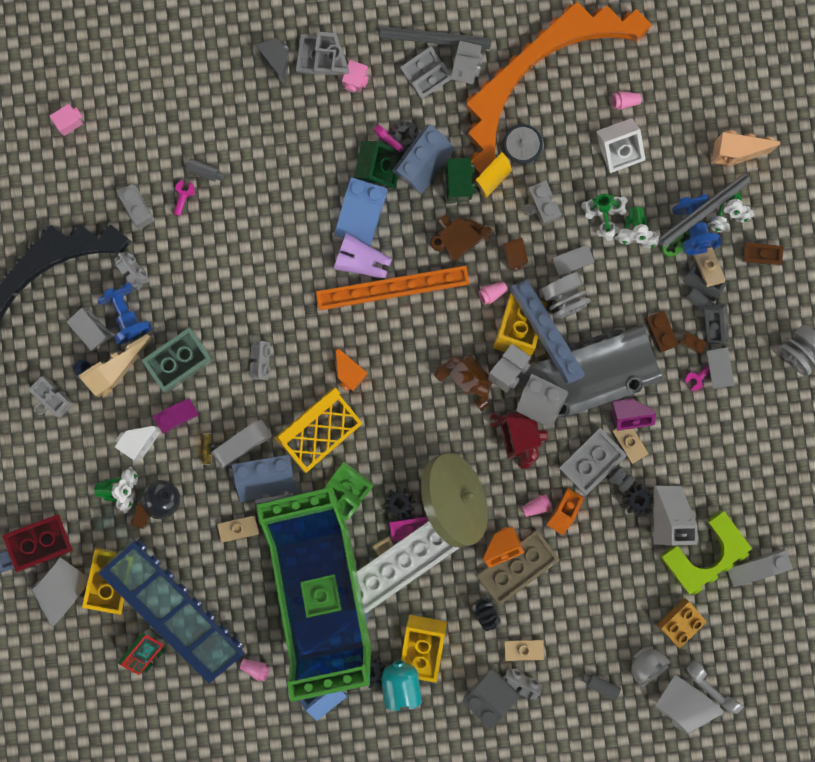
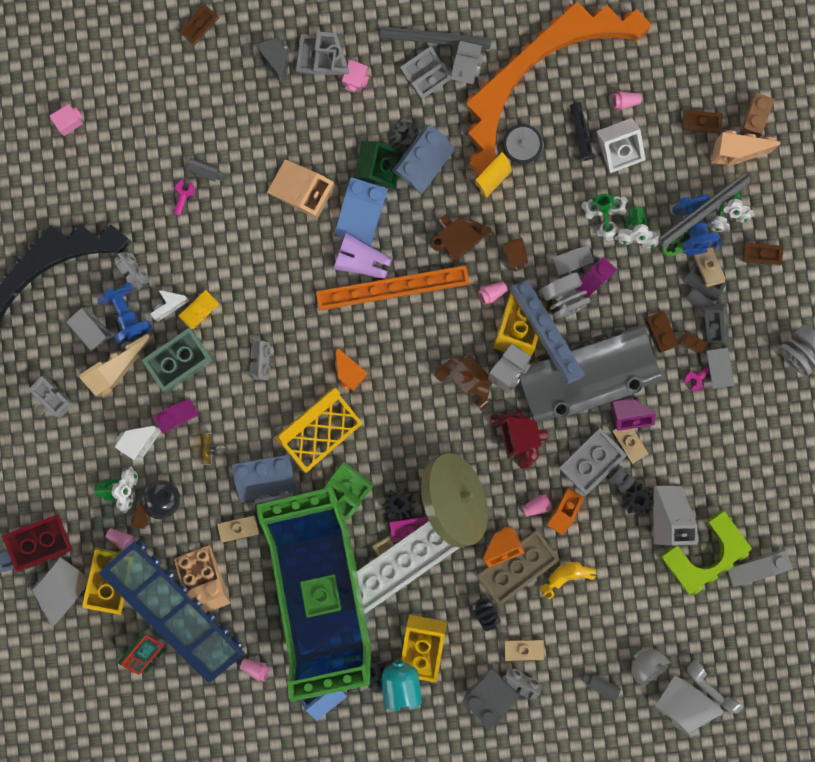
dark blue plate [74,360,91,378] -> none
light grey brick [117,184,155,229] -> none
light grey beam [211,420,273,469] -> none
dark pink bar [373,124,404,152] -> none
dark green slope [445,158,476,204] -> none
light grey slope [516,374,568,428] -> none
light grey piece [523,180,562,226] -> none
pearl gold plate [657,598,707,649] -> none
none -> bright pink cone [106,528,136,550]
none -> white slope [150,290,189,322]
none -> light nougat slope [174,545,231,617]
none -> reddish brown plate [179,4,219,46]
none -> yellow tile [179,290,220,329]
none -> light nougat slope [267,160,335,219]
none -> yellow arm [540,562,596,599]
none -> black pin [570,102,596,162]
none -> magenta slope [577,257,617,298]
none -> reddish brown plate [682,110,723,134]
none -> medium nougat brick [739,93,775,138]

